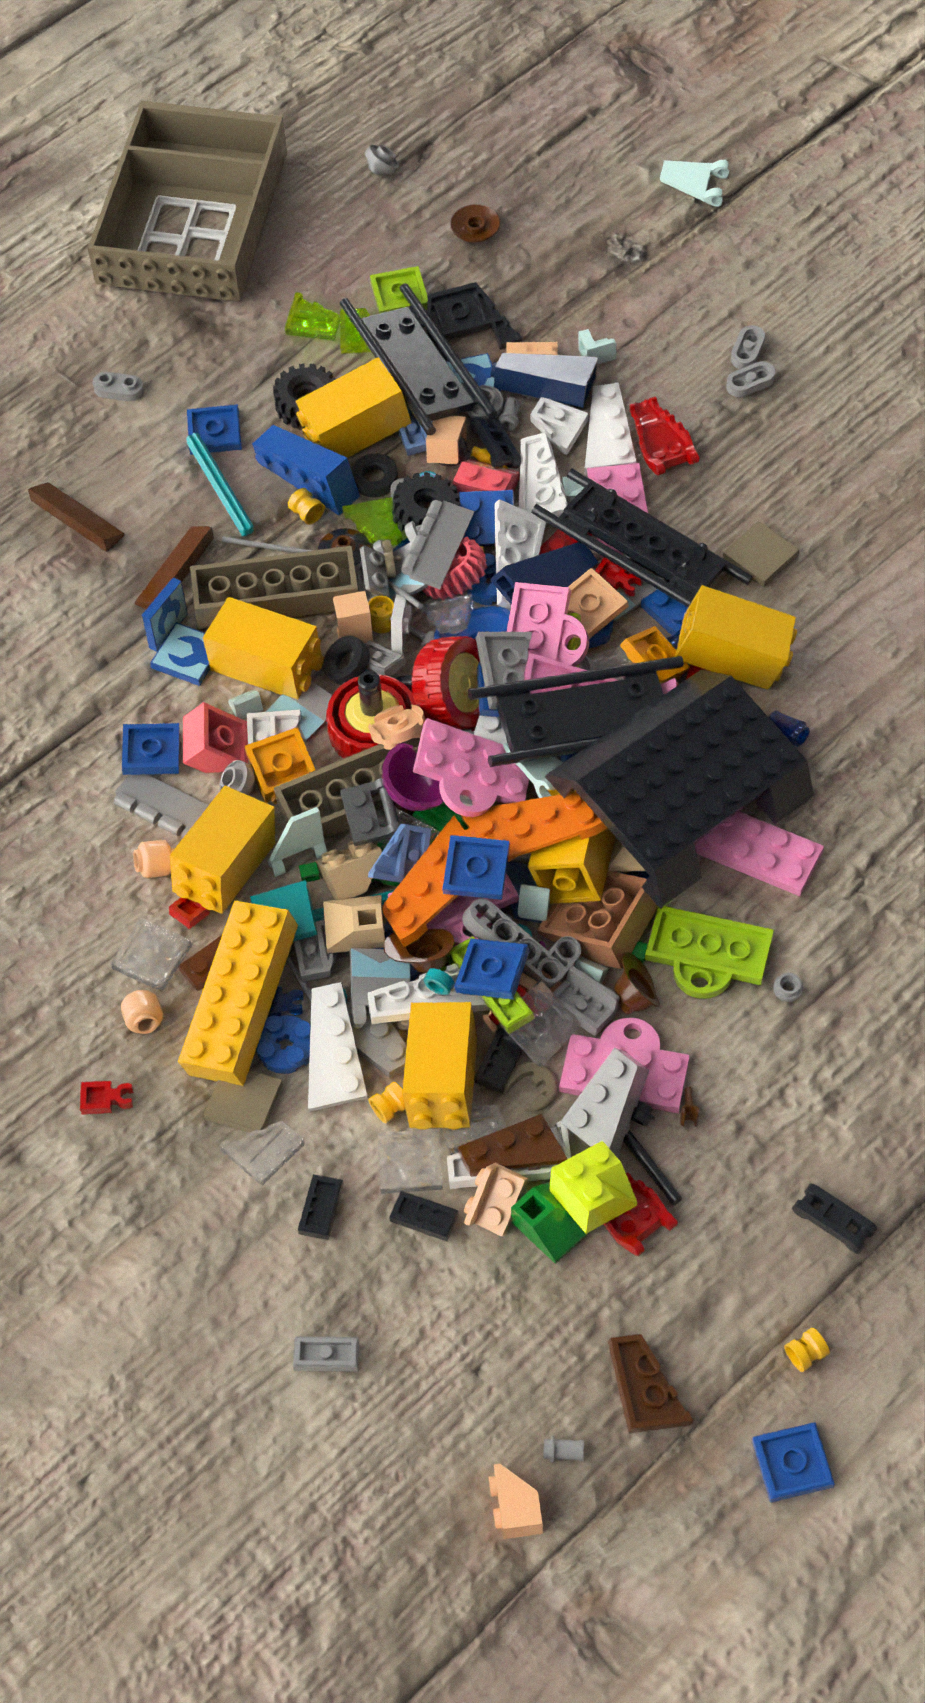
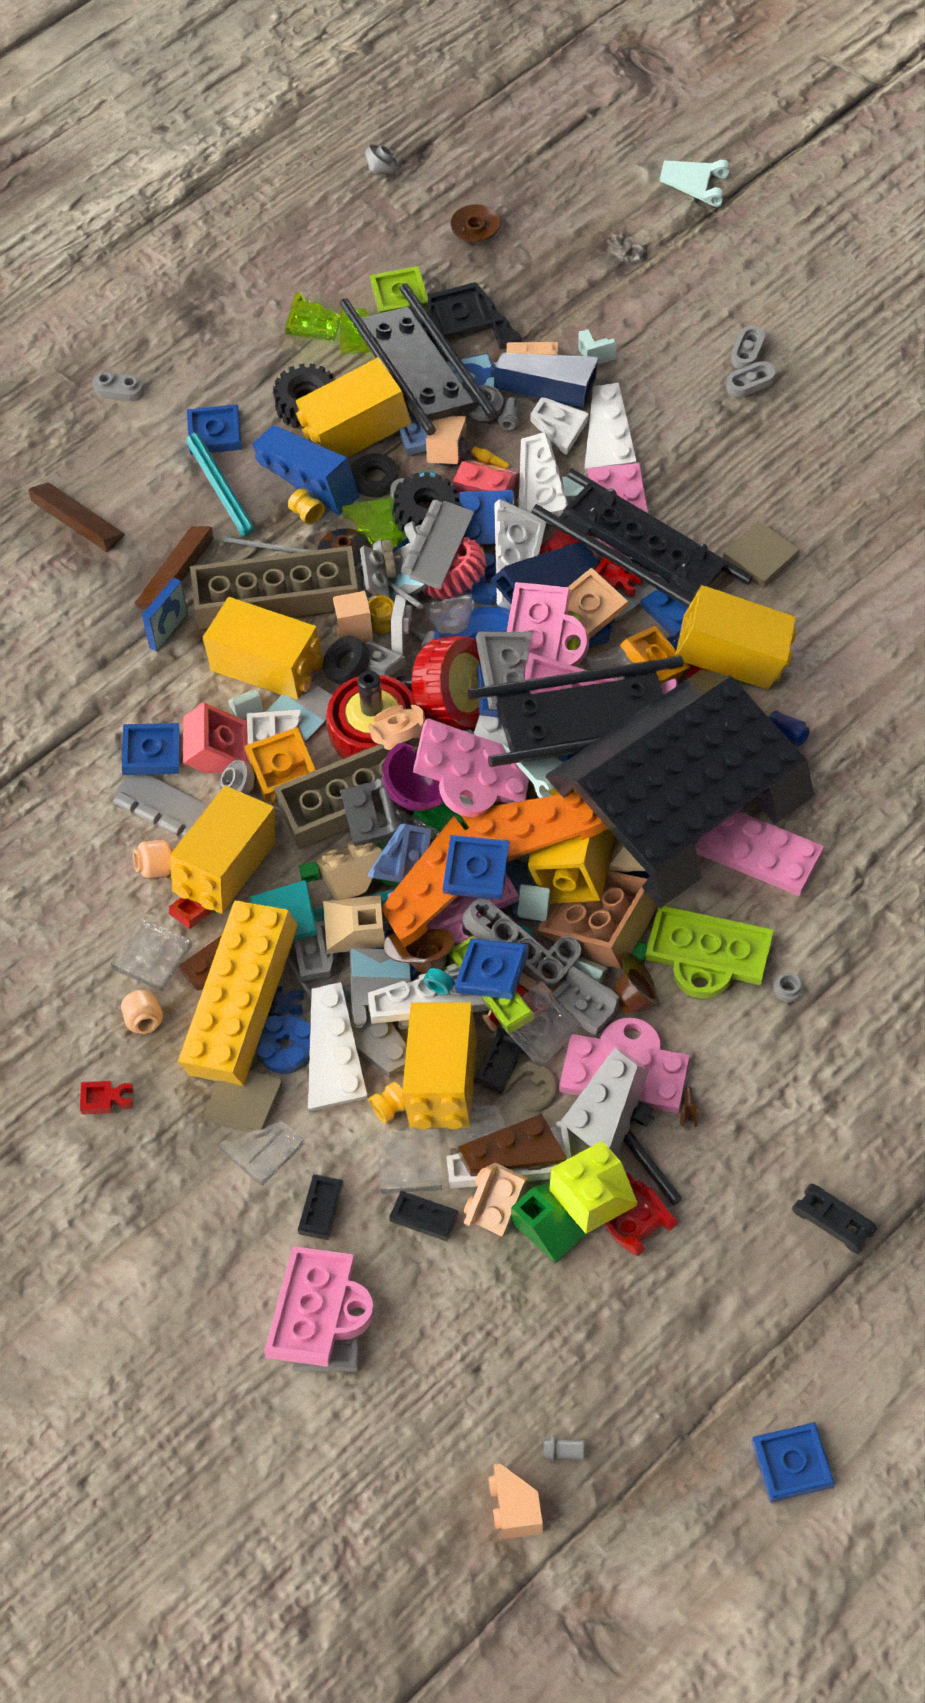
dark tan panel [88,100,287,302] -> none
tile [150,622,210,686] -> none
light aqua flag [268,807,327,877] -> none
black plate [470,417,521,469] -> none
reddish brown wing [608,1334,694,1434] -> none
red animal [630,396,700,476] -> none
yellow wheel [785,1327,830,1372] -> none
none -> bright pink plate [264,1246,373,1367]

